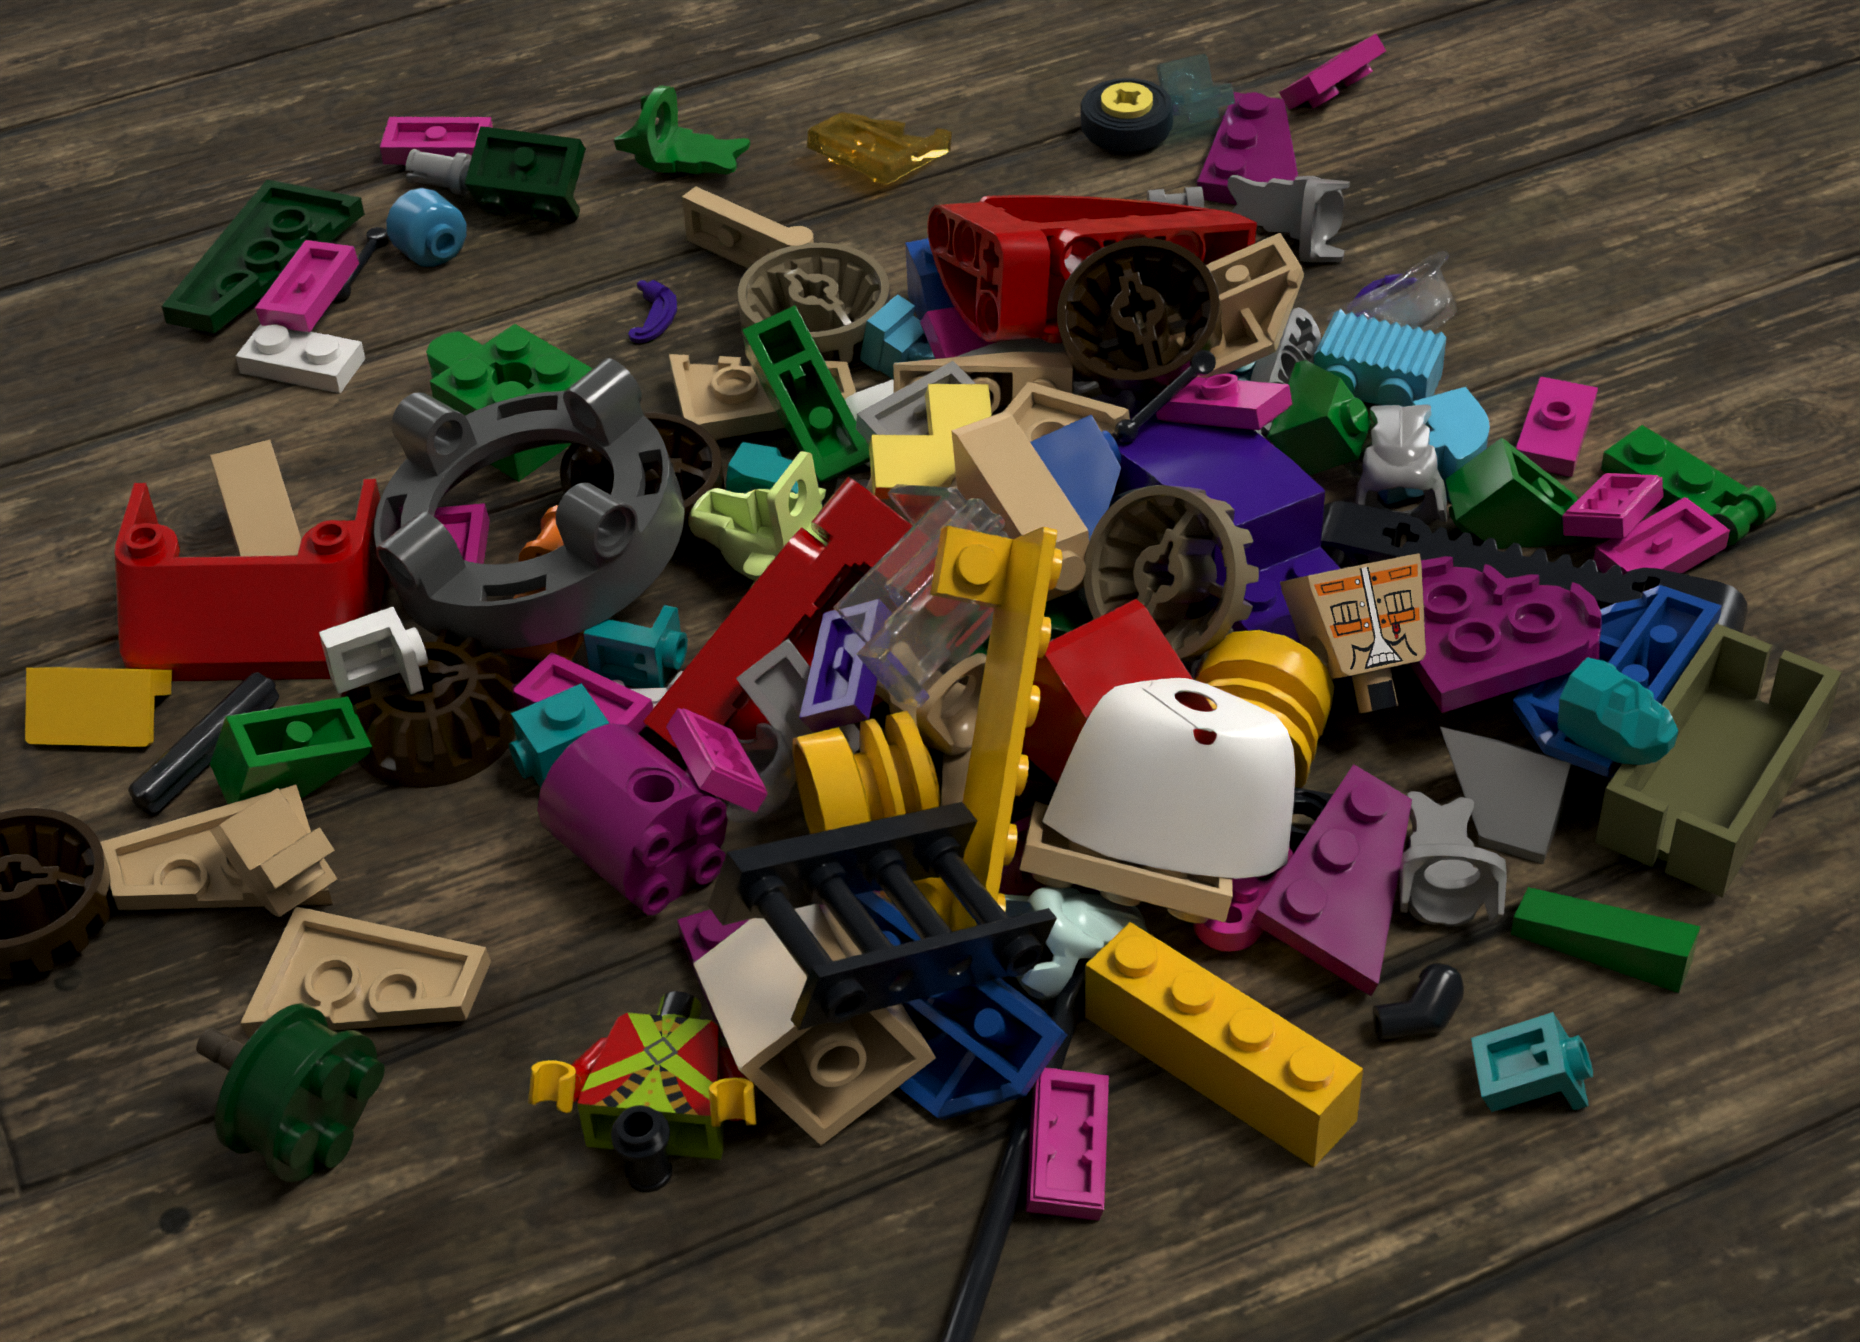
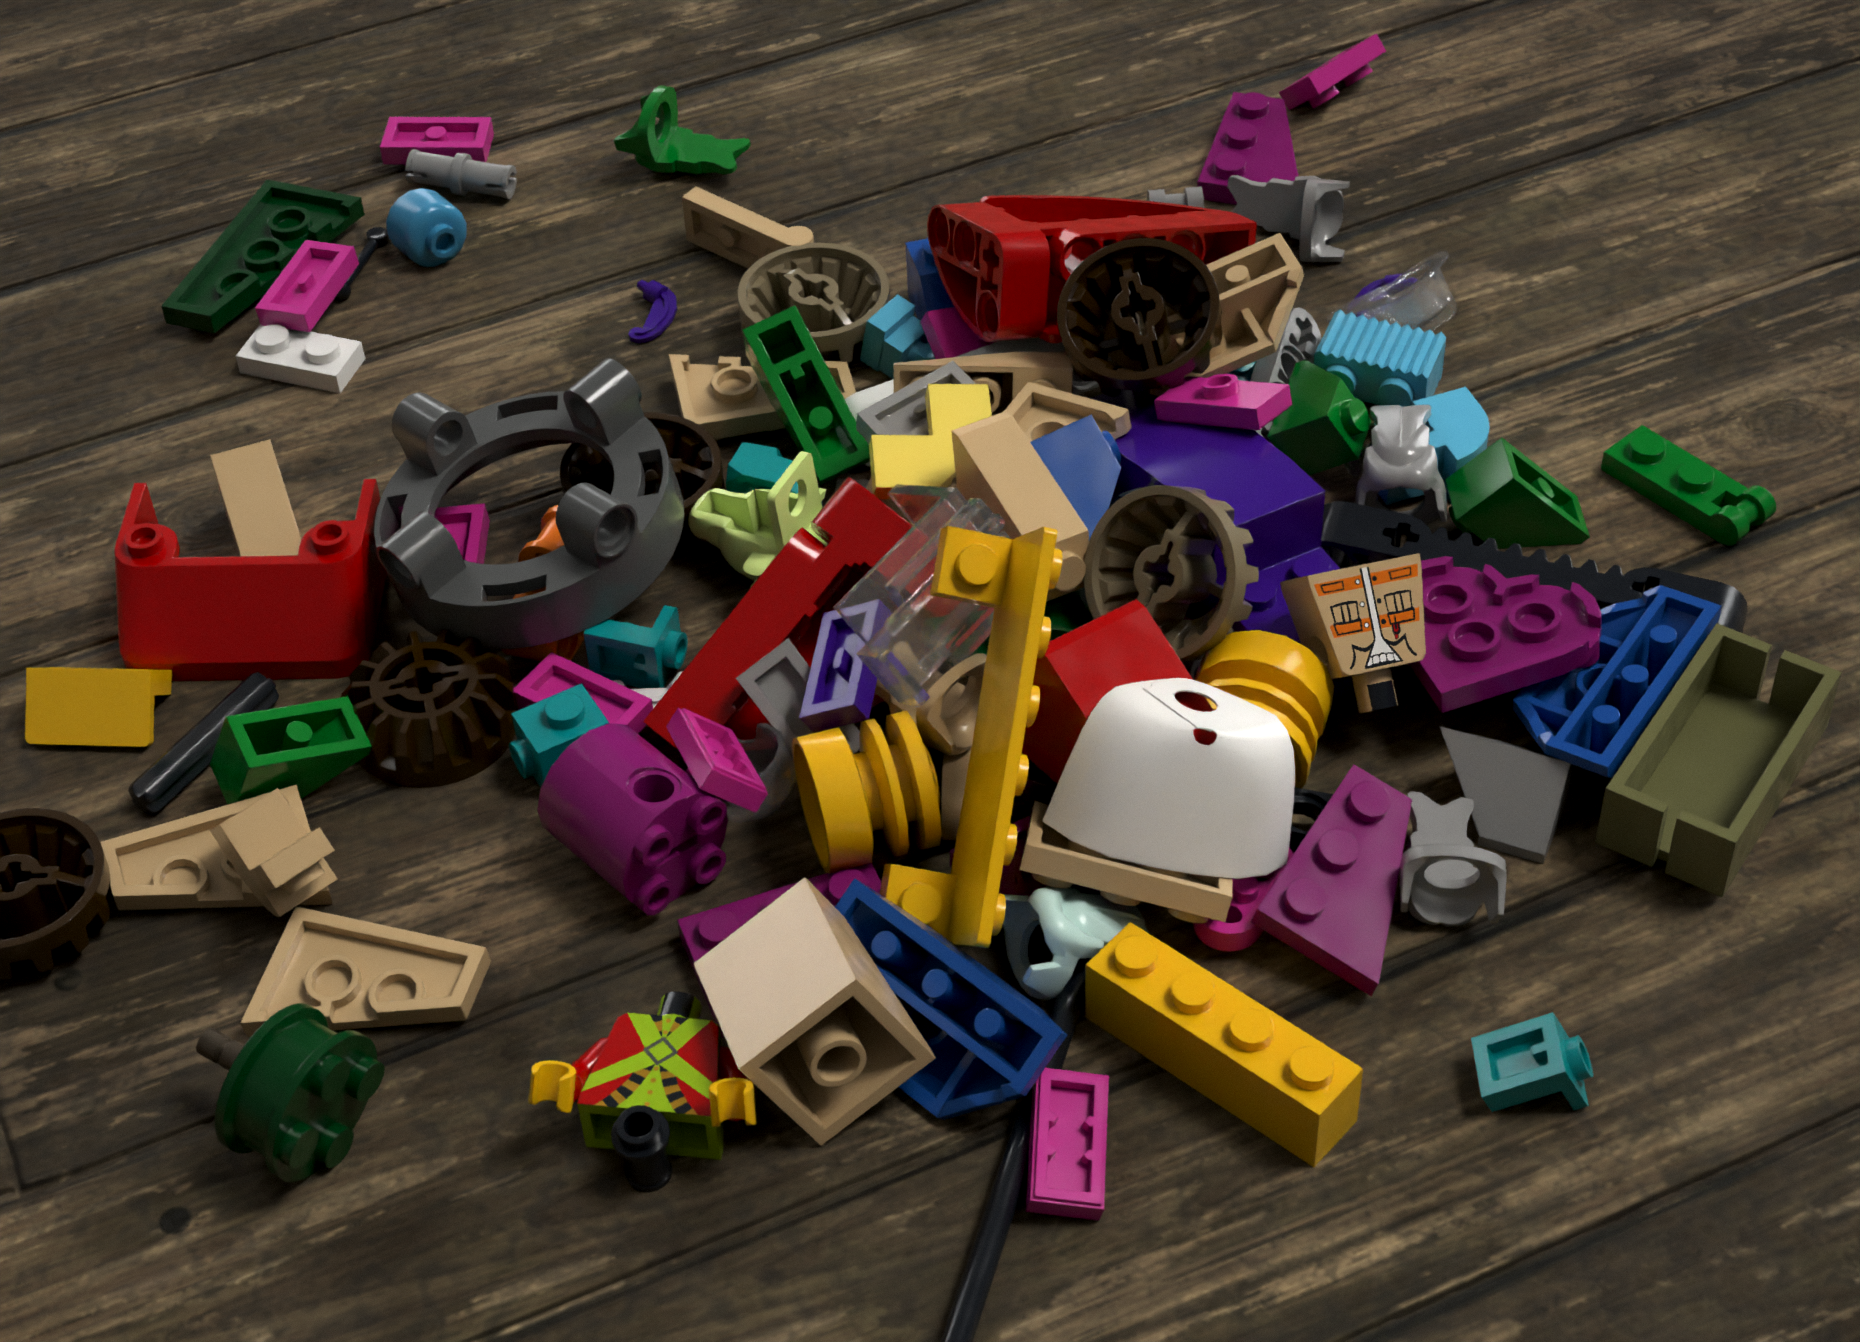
white bracket [319,607,428,694] -> none
green brick [426,324,593,482] -> none
dark green bracket [464,126,586,222] -> none
black fence [708,802,1057,1030] -> none
clear yellow wing [807,112,952,184] -> none
black wheel [1081,78,1173,152] -> none
black hinge [1114,350,1216,443] -> none
clear light blue bracket [1157,54,1235,123] -> none
black arm [1373,963,1464,1041] -> none
green piece [1511,887,1701,993] -> none
dark pink plate [1516,376,1598,477] -> none
teal rock [1557,657,1679,765] -> none
dark pink plate [1562,473,1663,539] -> none
dark pink plate [1594,497,1730,589] -> none

